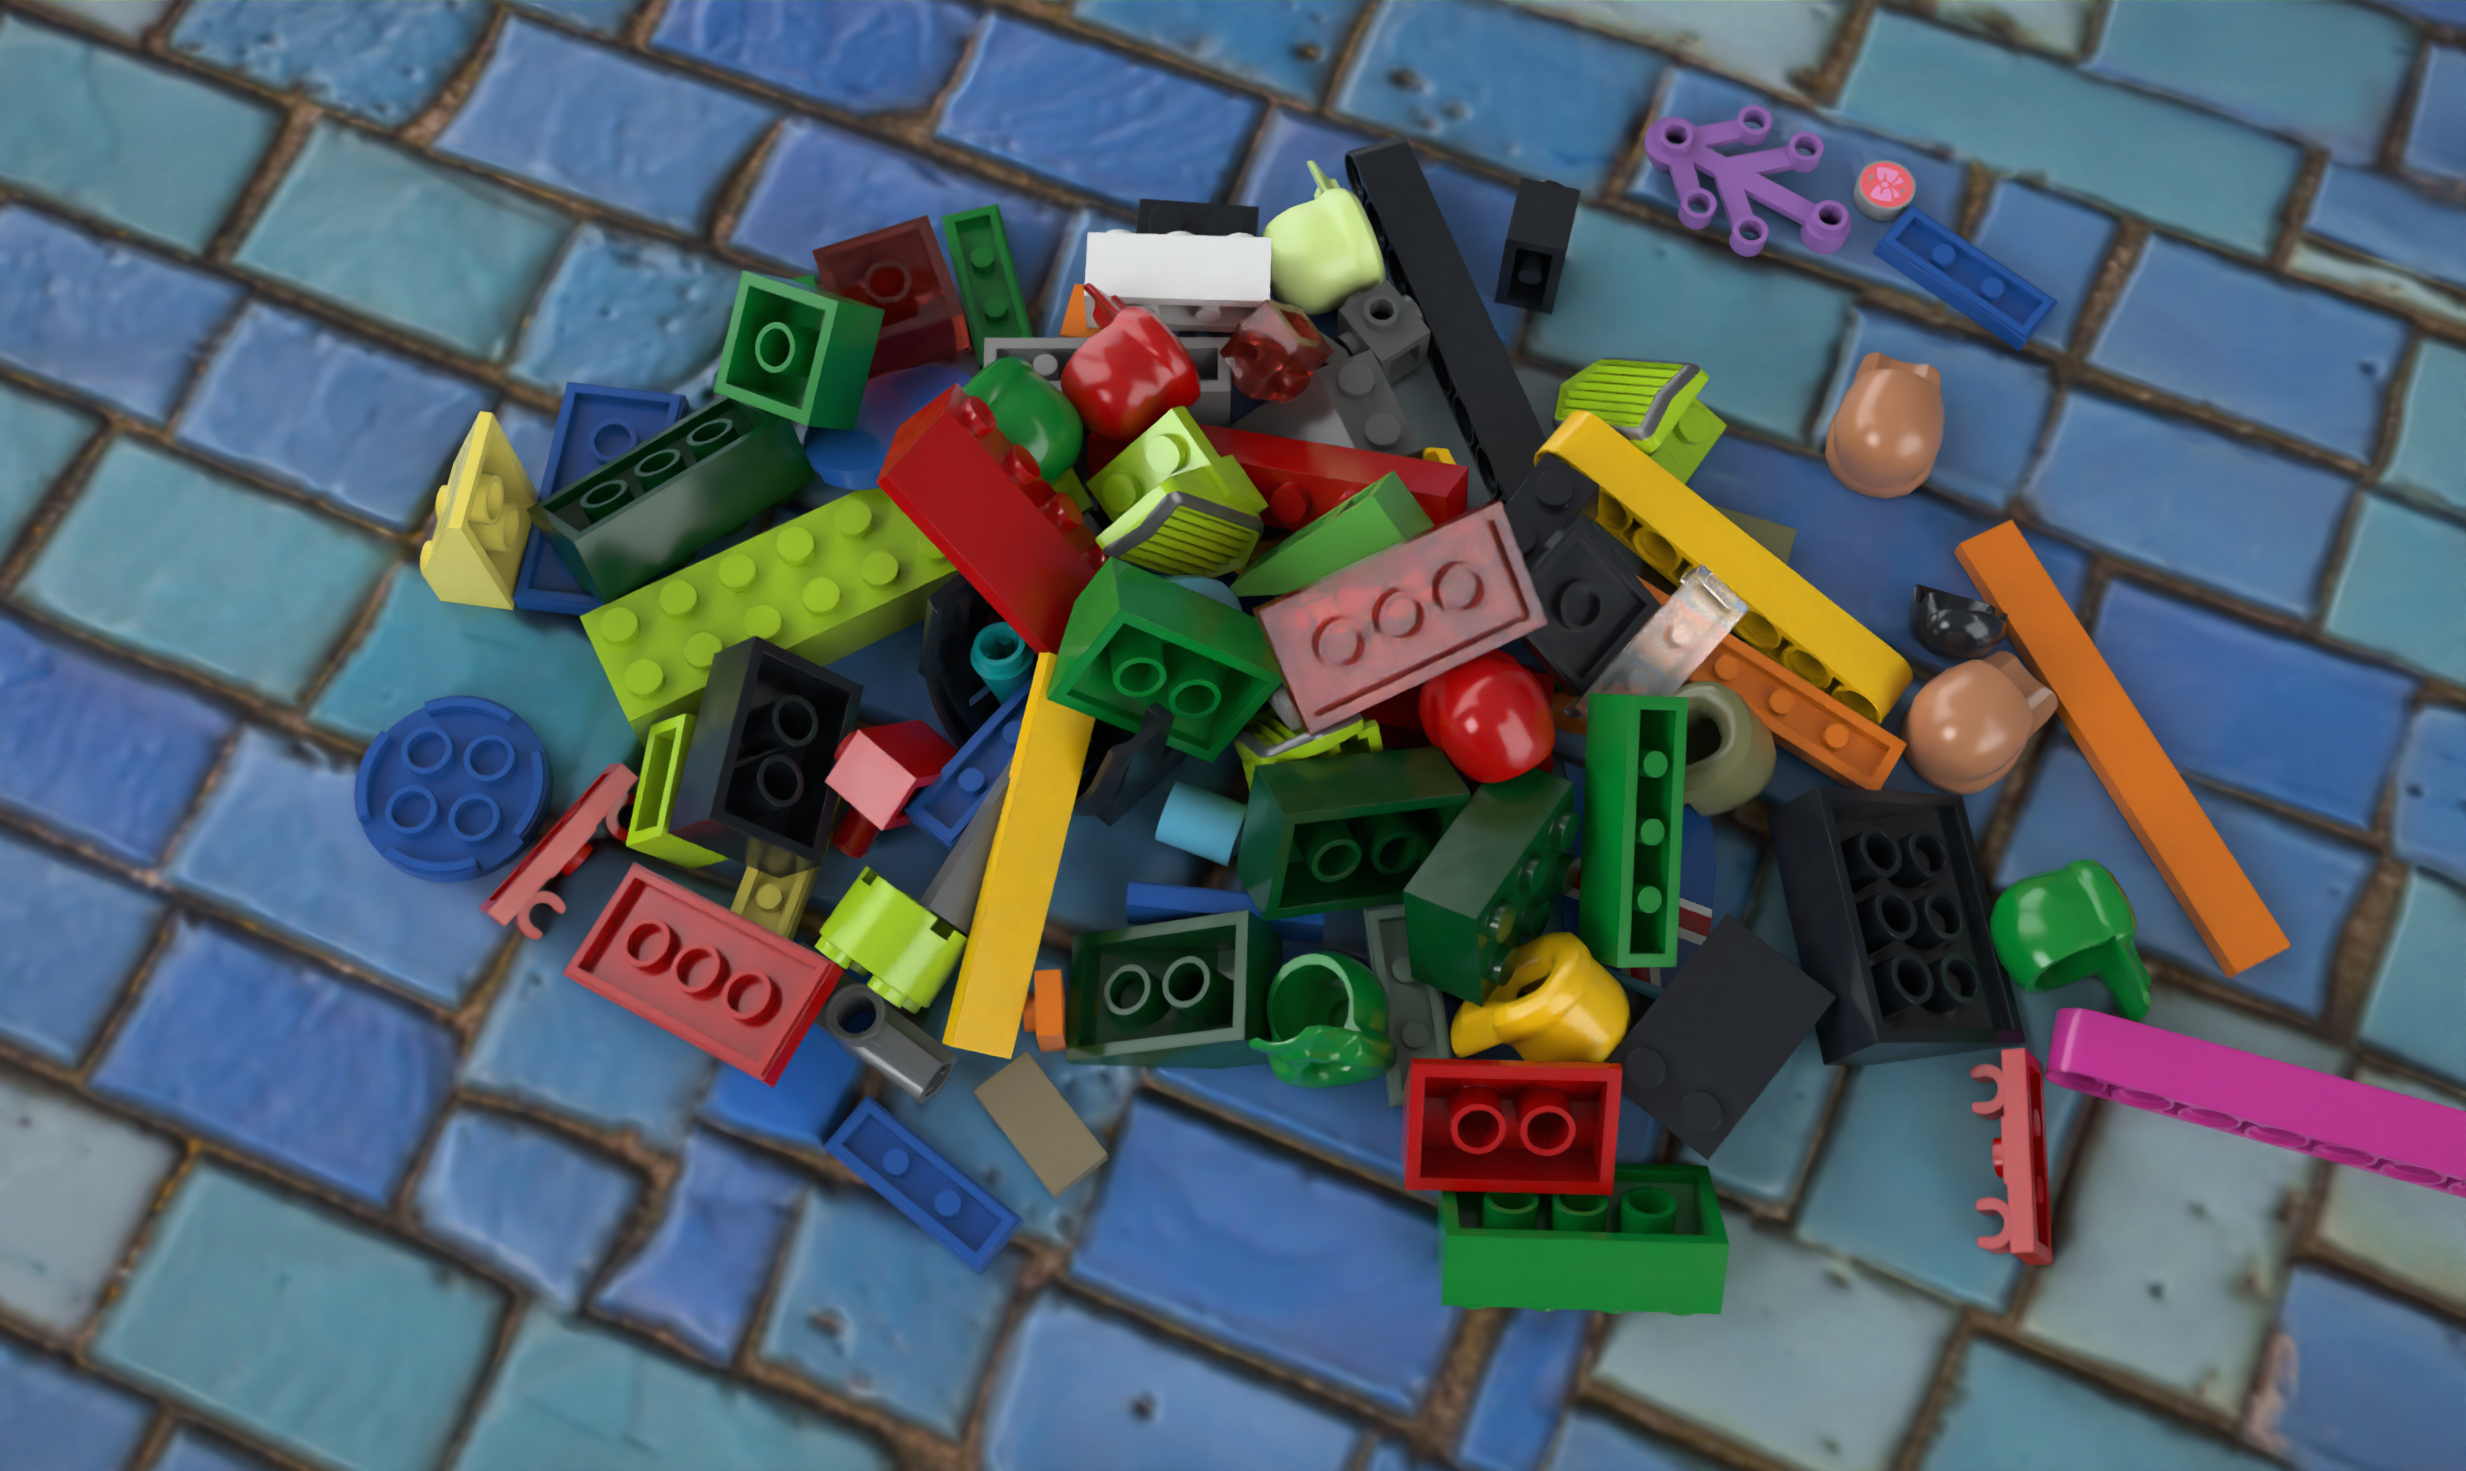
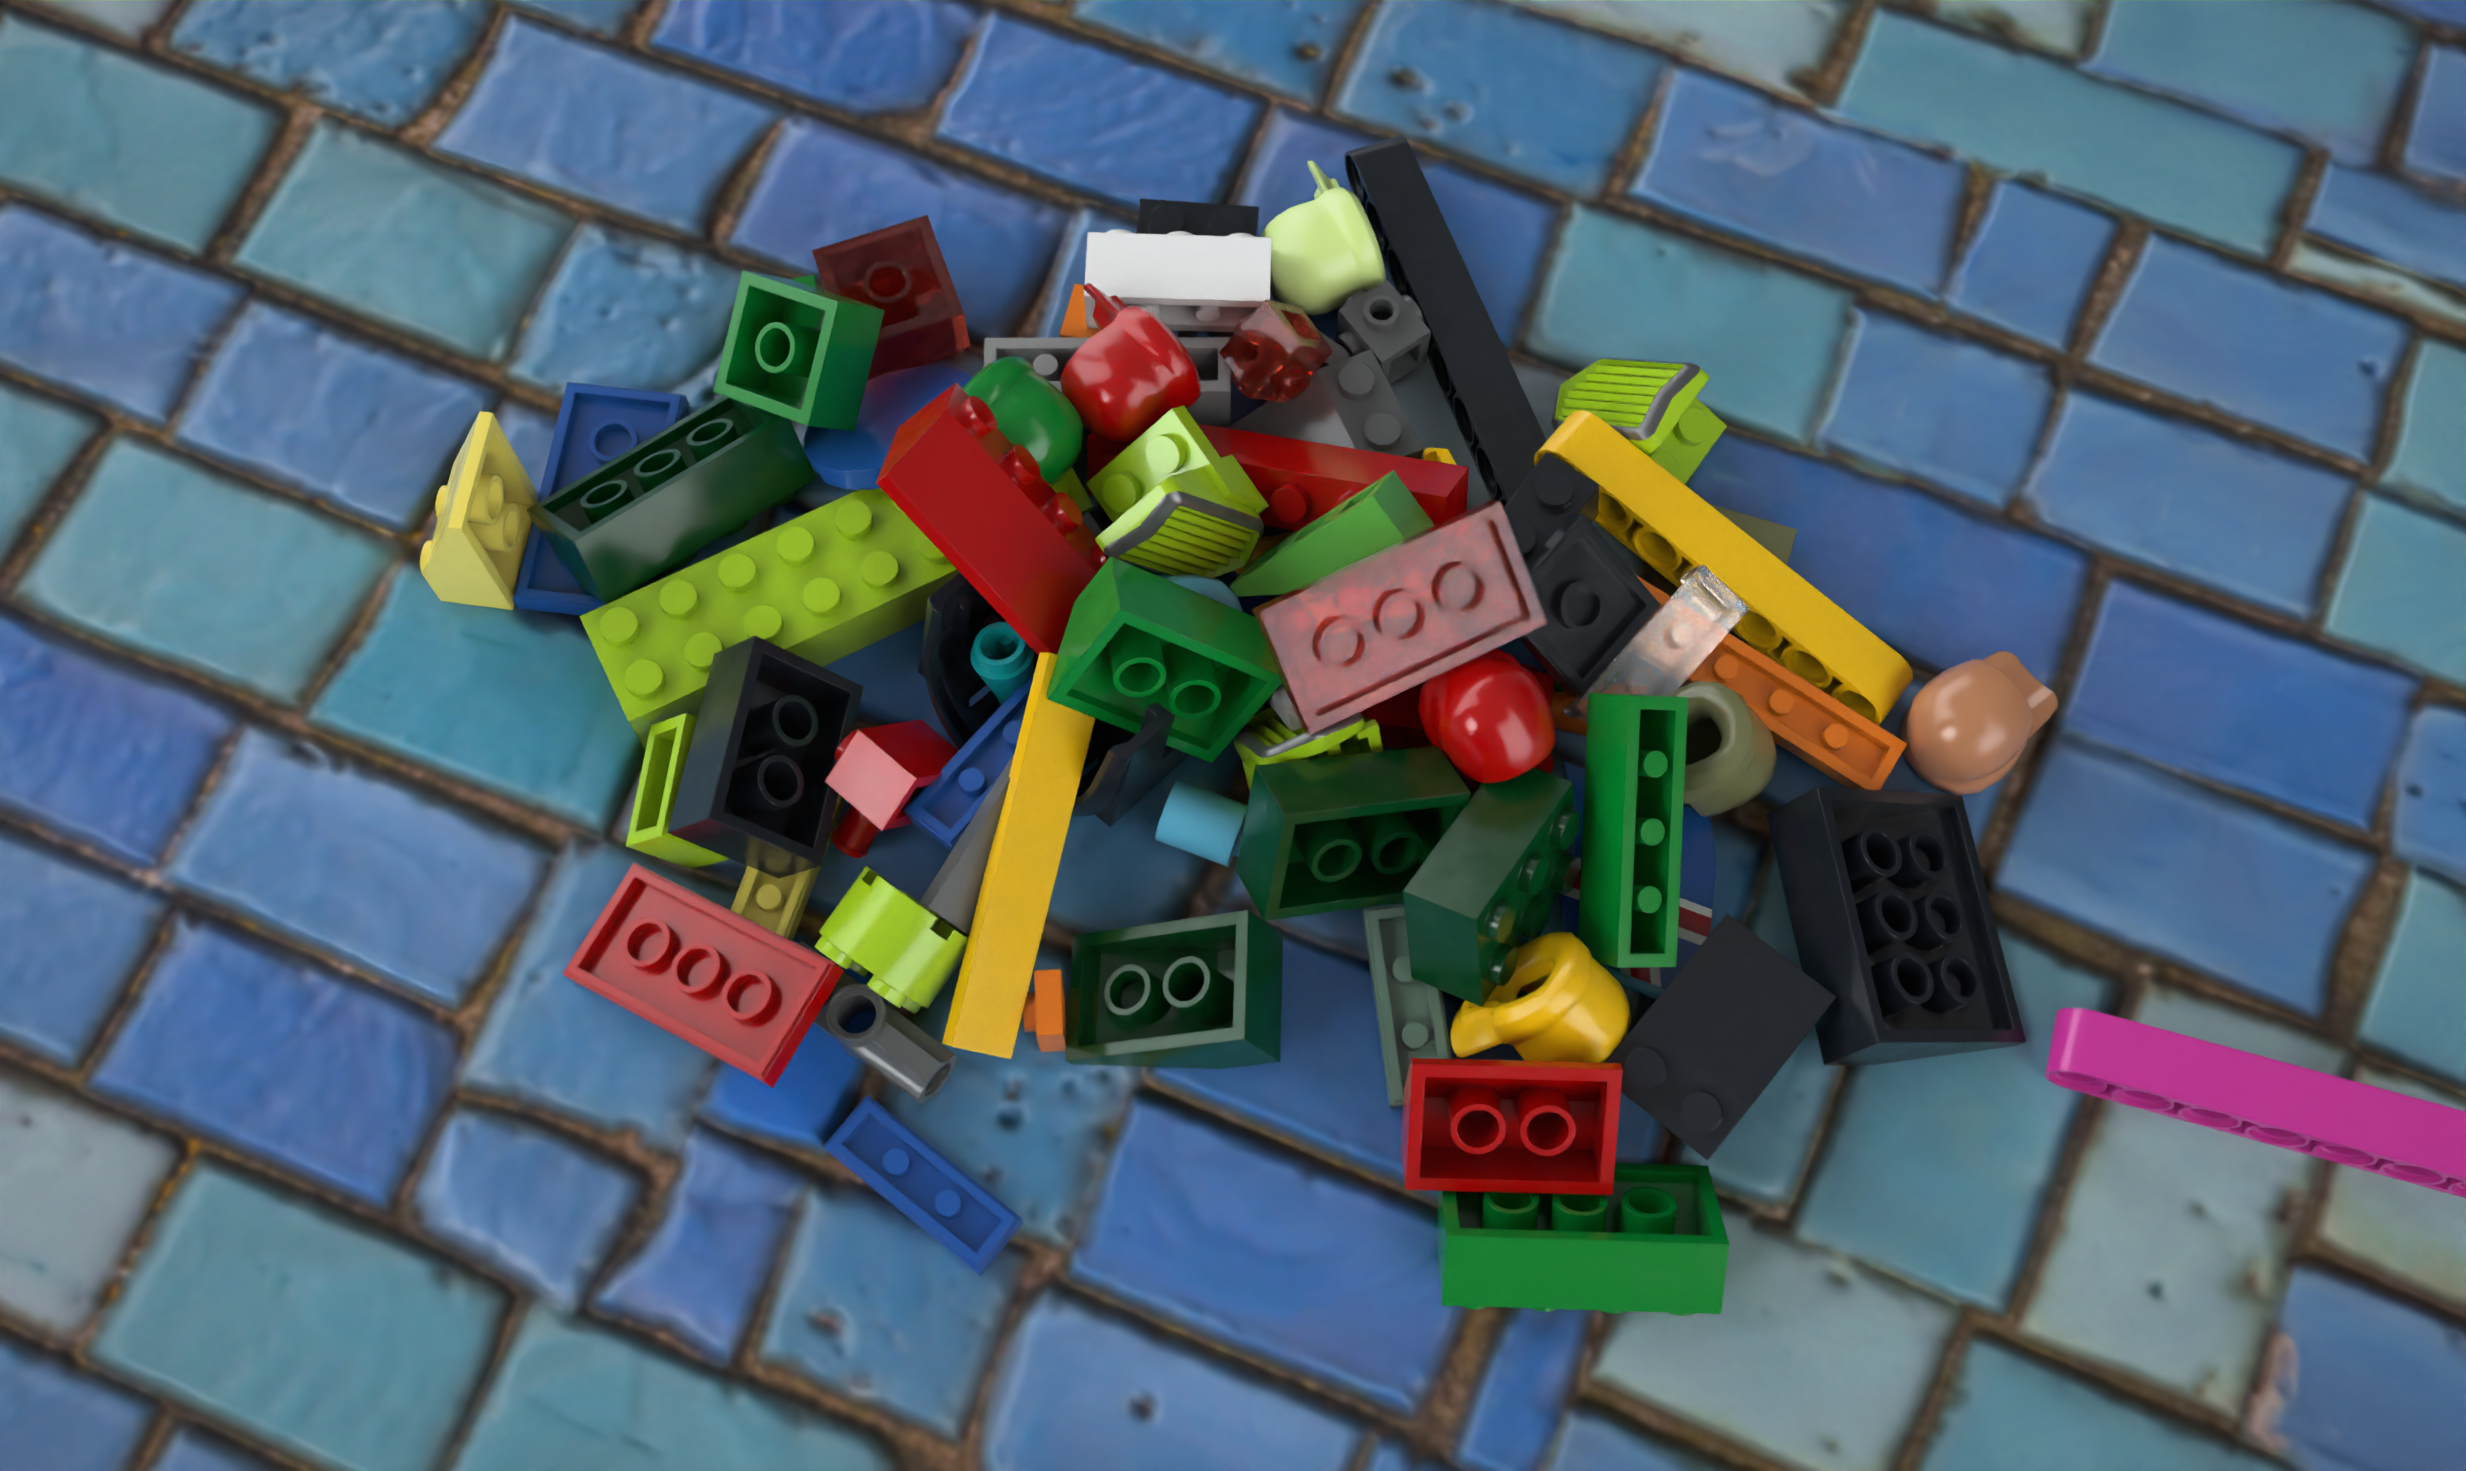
blue tile [354,695,553,883] -> none
plate [478,763,638,940] -> none
green tile [941,204,1034,371] -> none
dark tan tile [973,1050,1109,1200] -> none
blue tile [1126,881,1325,944] -> none
green piece [1248,951,1397,1088] -> none
black brick [1494,178,1581,315] -> none
medium lavender plant [1644,105,1852,257] -> none
nougat piece [1825,352,1945,499] -> none
tile [1853,160,1916,221] -> none
blue tile [1873,204,2058,352] -> none
black hair [1908,584,2008,661] -> none
orange tile [1954,519,2292,979] -> none
plate [1970,1048,2053,1265] -> none
green piece [1990,858,2152,1022] -> none

